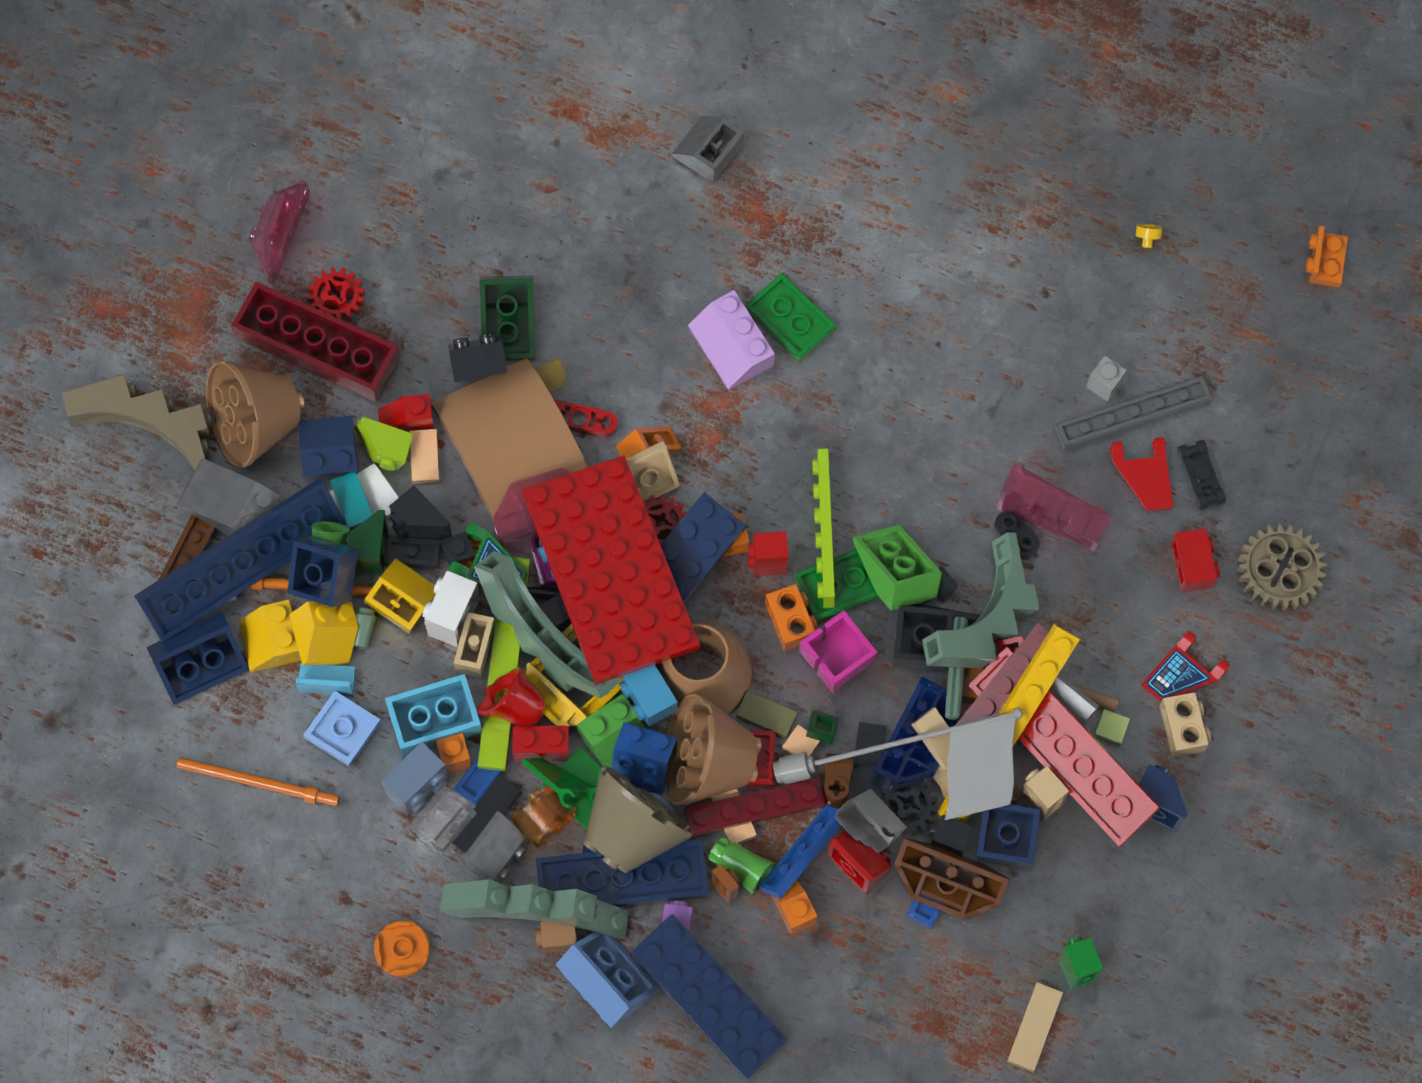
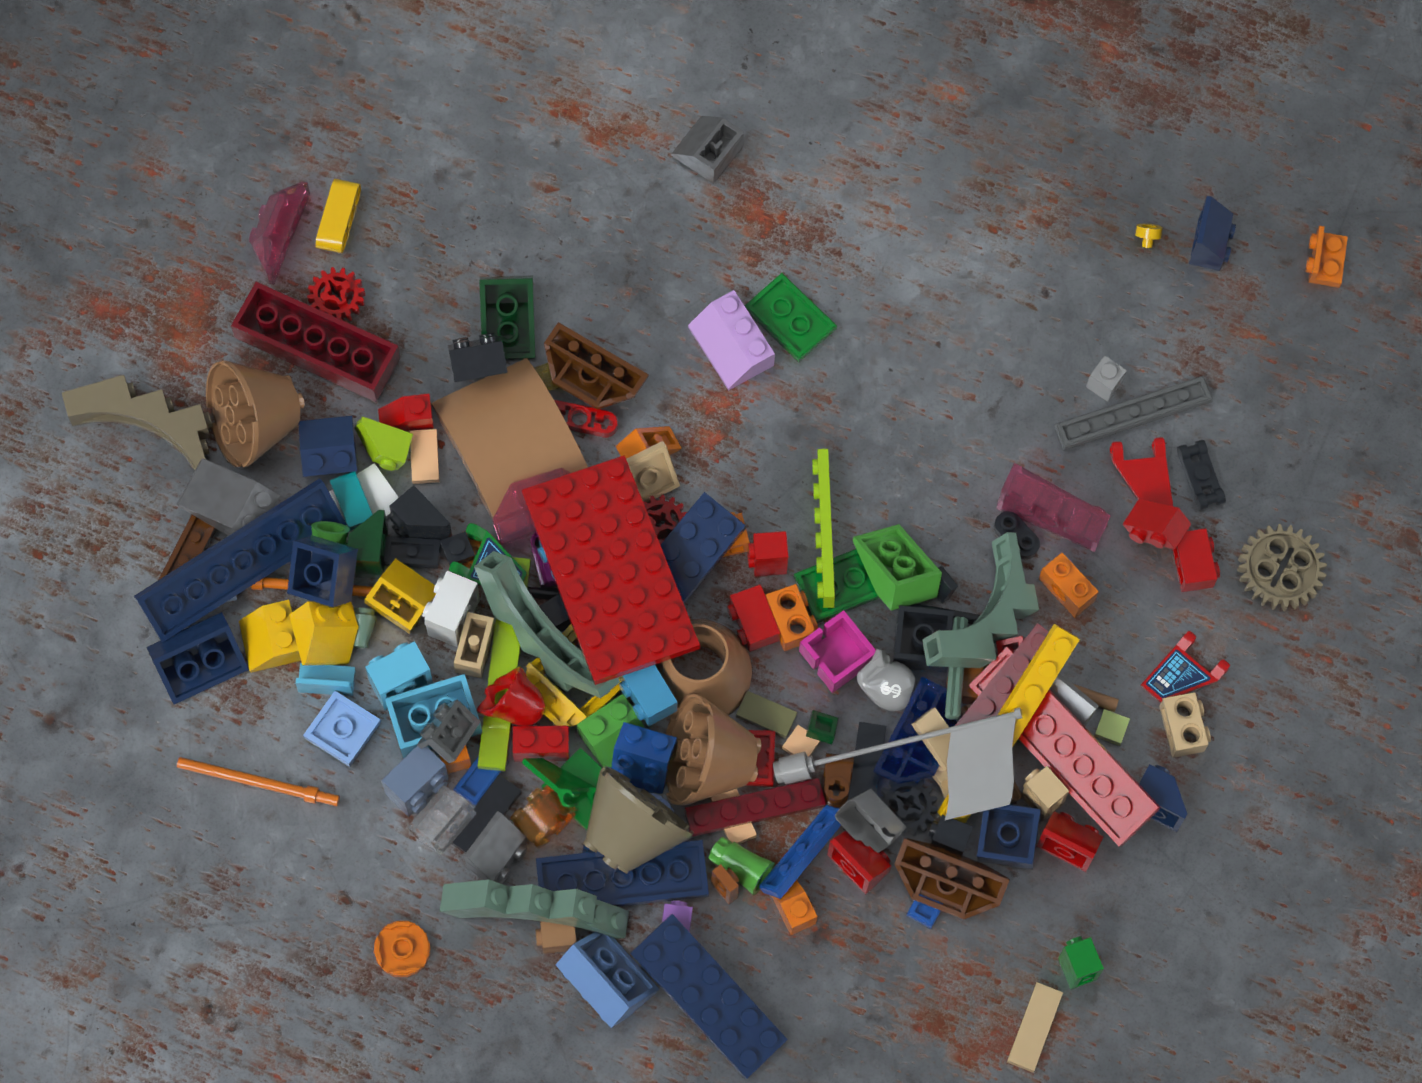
none -> yellow beam [316,178,361,254]
none -> medium azure brick [365,641,433,710]
none -> dark grey bracket [417,699,481,763]
none -> reddish brown wedge [544,322,649,410]
none -> red brick [727,584,781,652]
none -> light grey piece [857,649,915,711]
none -> red slope [1036,811,1104,872]
none -> orange brick [1039,552,1099,618]
none -> red brick [1123,499,1191,549]
none -> dark blue slope [1189,196,1236,271]

